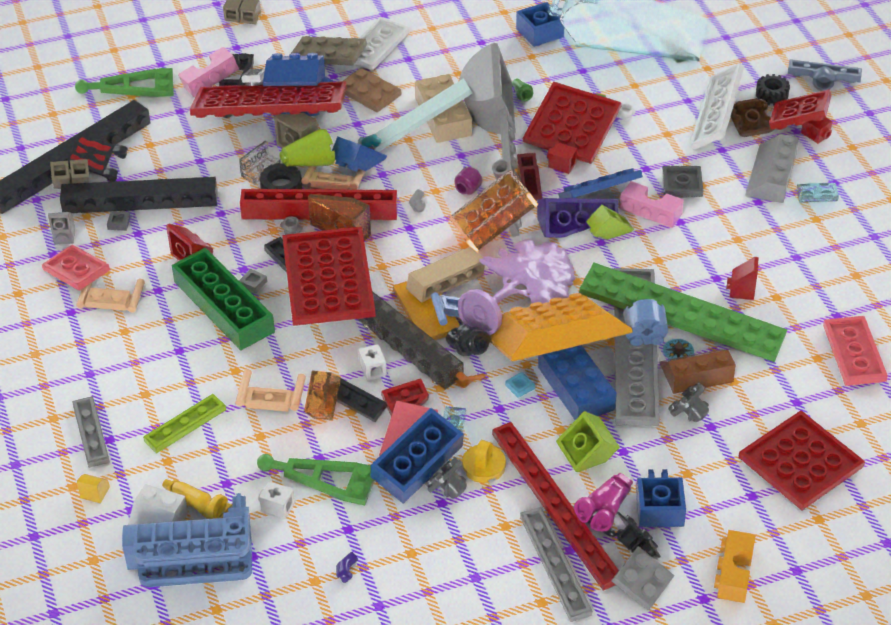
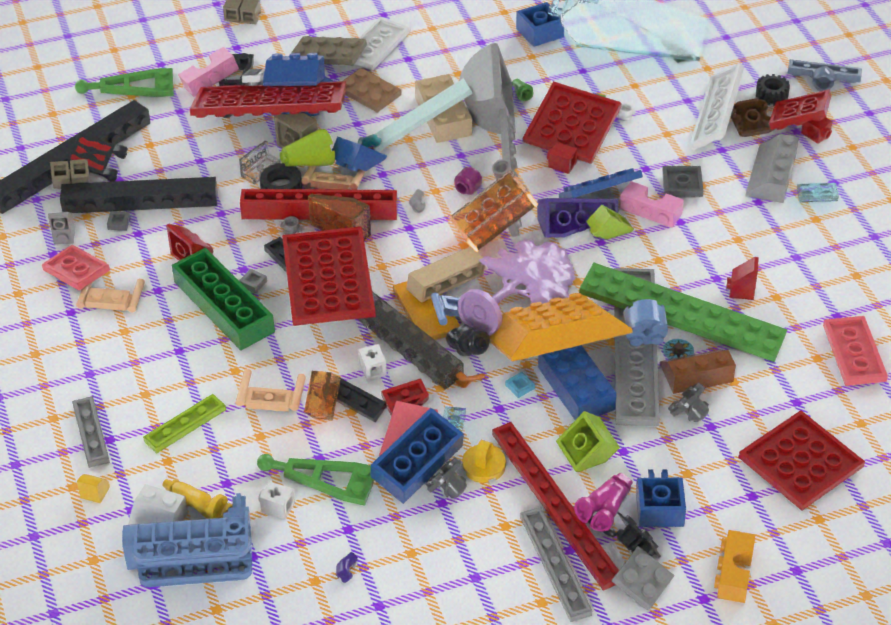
dark red slope [516,153,543,202] -> none

